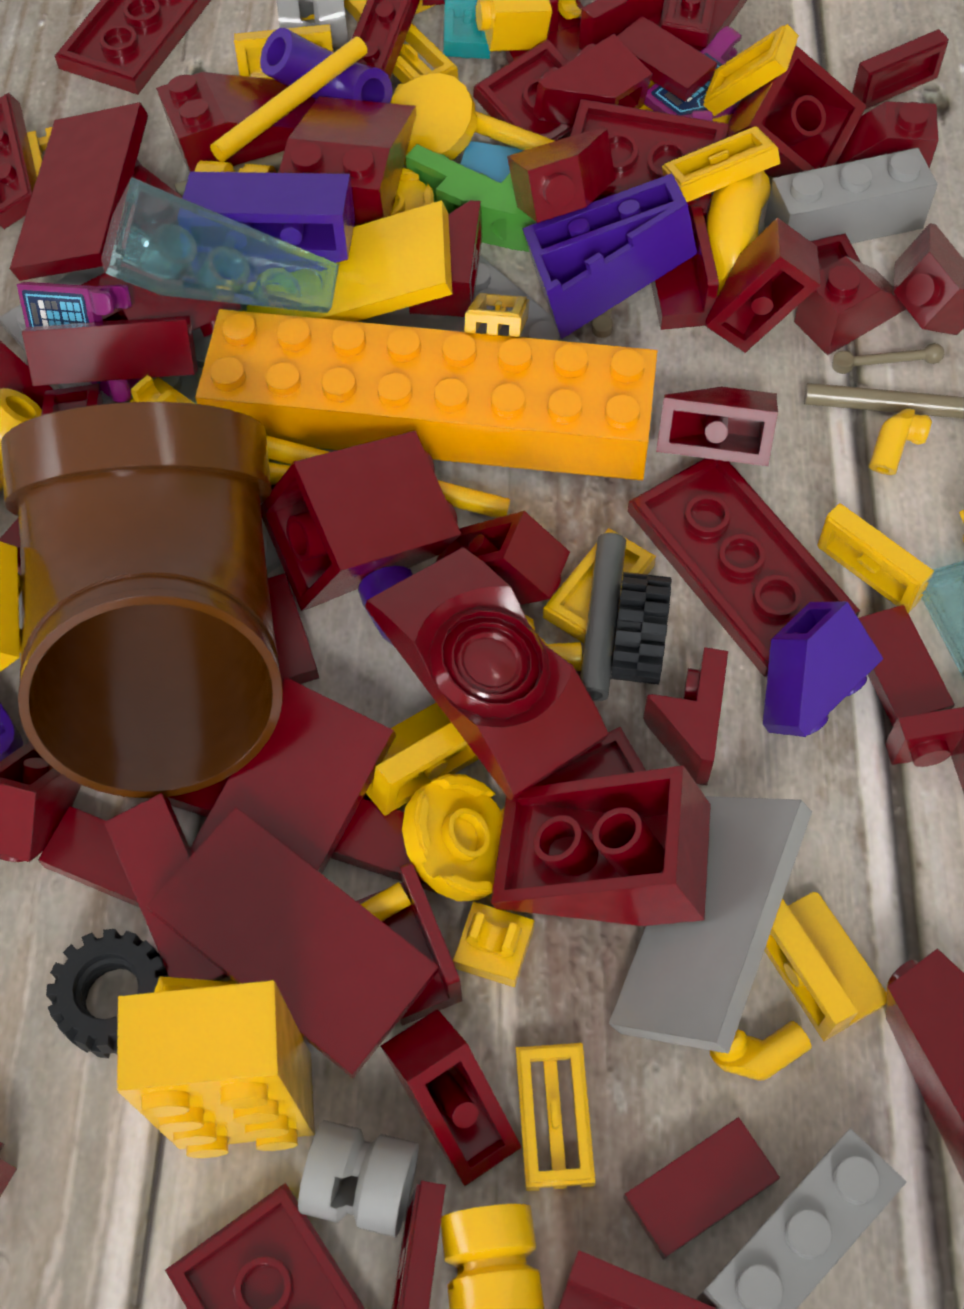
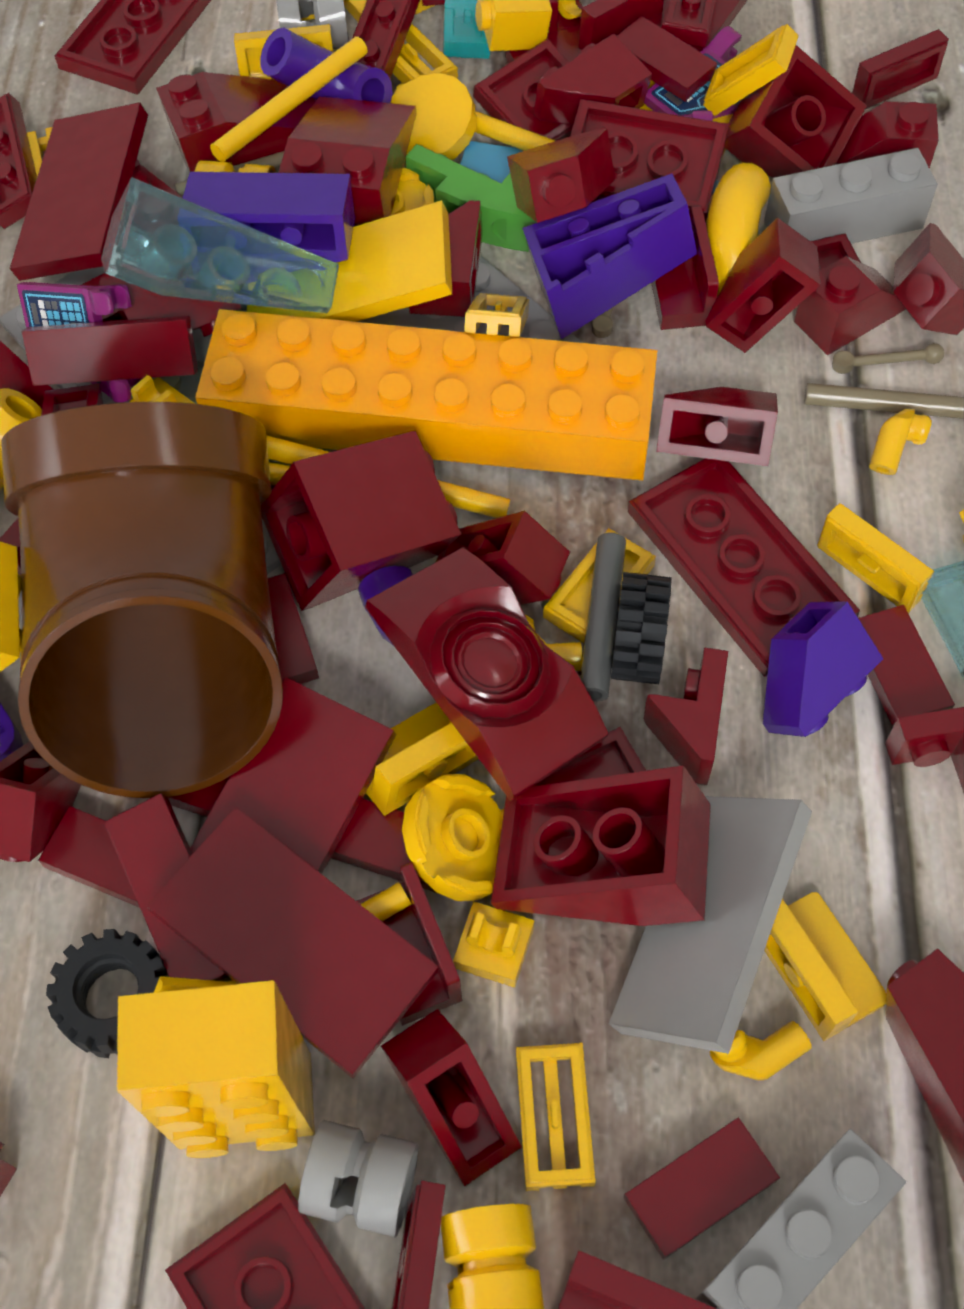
yellow tile [661,126,780,202] -> none

